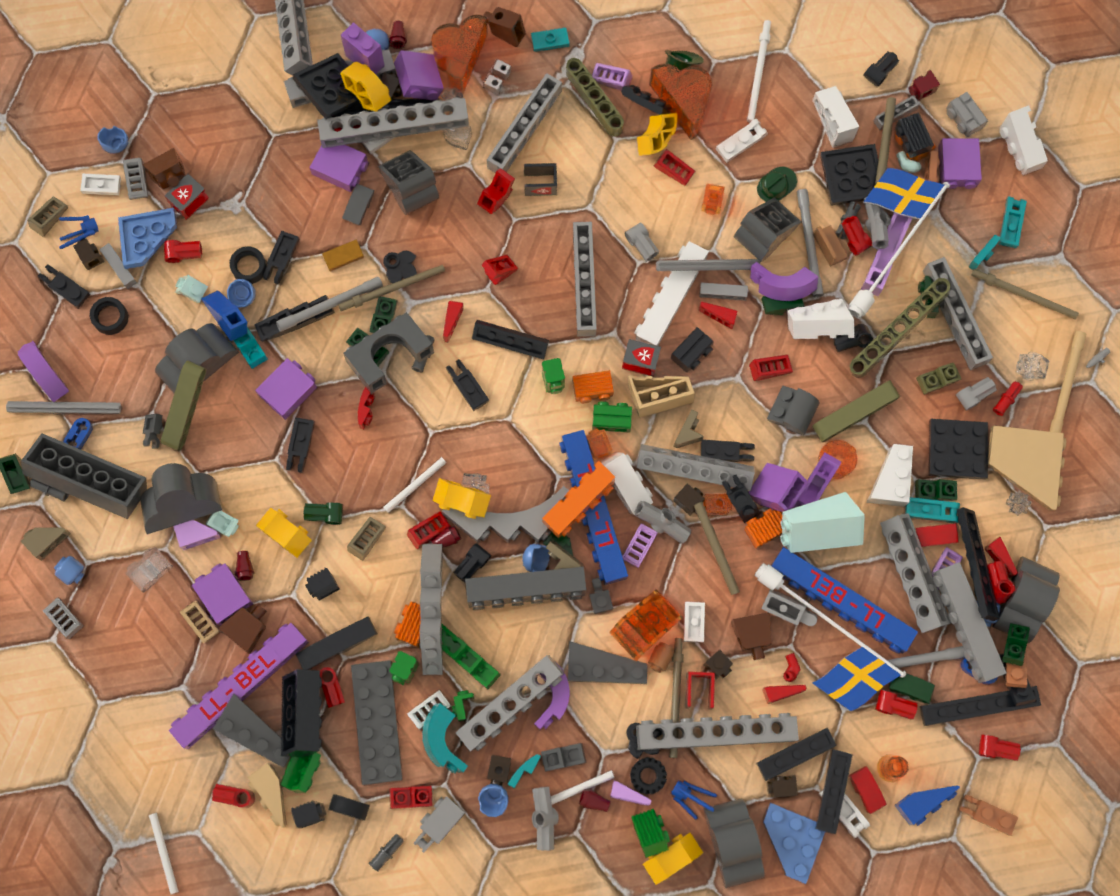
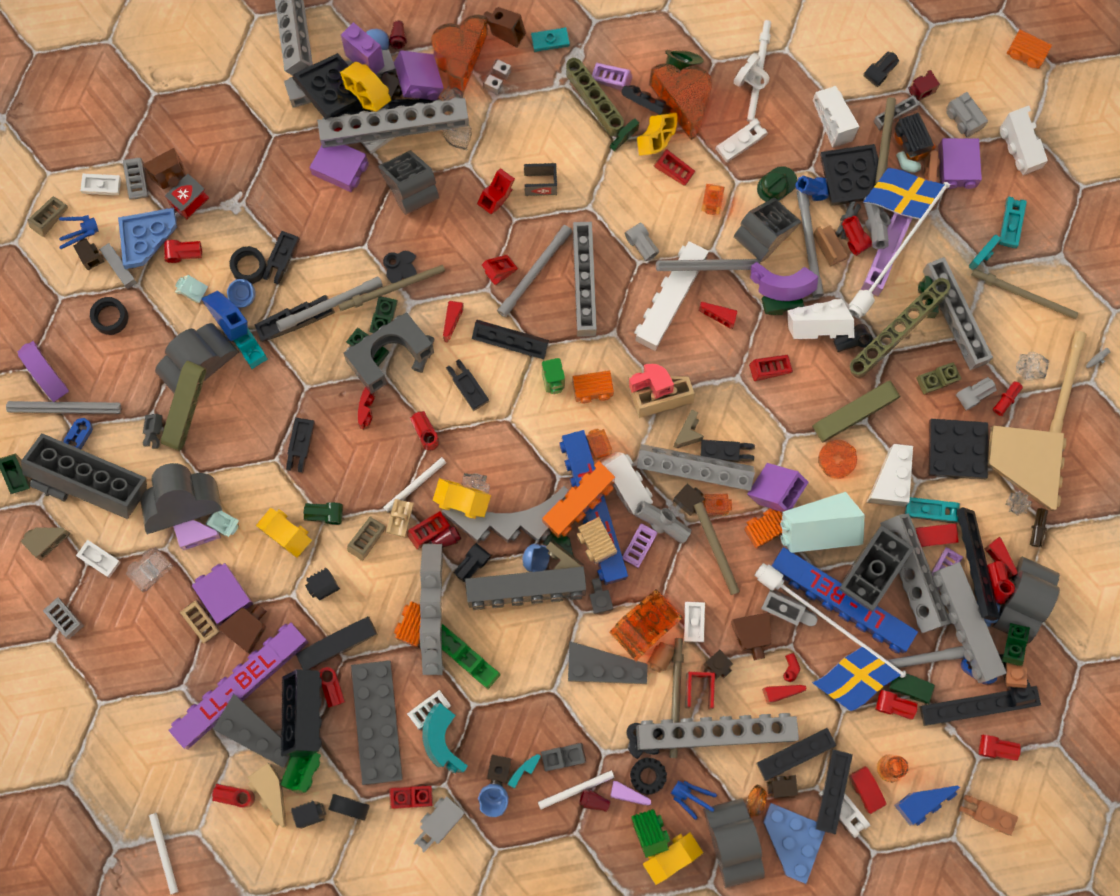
black hinge [37,264,90,309] -> none
medium blue head [54,556,84,585] -> none
medium blue hair [97,126,128,154] -> none
dark red cone [235,551,255,581] -> none
medium lavender brick [255,358,317,420] -> none
pearl gold tile [322,239,364,271] -> none
dark grey slope [342,184,375,225] -> none
dark grey axle [369,834,404,872] -> none
green brick [389,651,419,685] -> none
green bracket [451,690,474,722] -> none
light grey brick [455,655,565,751] -> none
light grey brick [487,73,562,173] -> none
light grey piece [532,786,559,851] -> none
medium lavender arch [534,664,570,730] -> none
green brick [592,402,632,432] -> none
piece [622,339,661,377] -> none
black brick [671,327,714,373] -> none
light grey piece [699,282,748,301] -> none
black hinge [722,475,761,523] -> none
dark grey brick [767,386,820,436] -> none
medium lavender arch [792,452,841,509] -> none
dark green slope [915,479,957,501] -> none
none -> white plate [76,540,121,578]
none -> tan hips [386,499,414,537]
none -> red piece [410,411,439,451]
none -> light grey piece [497,225,572,317]
none -> tan brick [576,517,617,564]
none -> dark green tile [610,119,639,151]
none -> coral brick [629,364,674,399]
none -> white tile [734,53,769,89]
none -> clear orange piece [747,784,767,817]
none -> blue piece [795,176,829,201]
none -> dark grey brick [838,526,914,612]
none -> orange brick [1007,29,1052,69]
none -> dark brown axle [1029,508,1048,547]

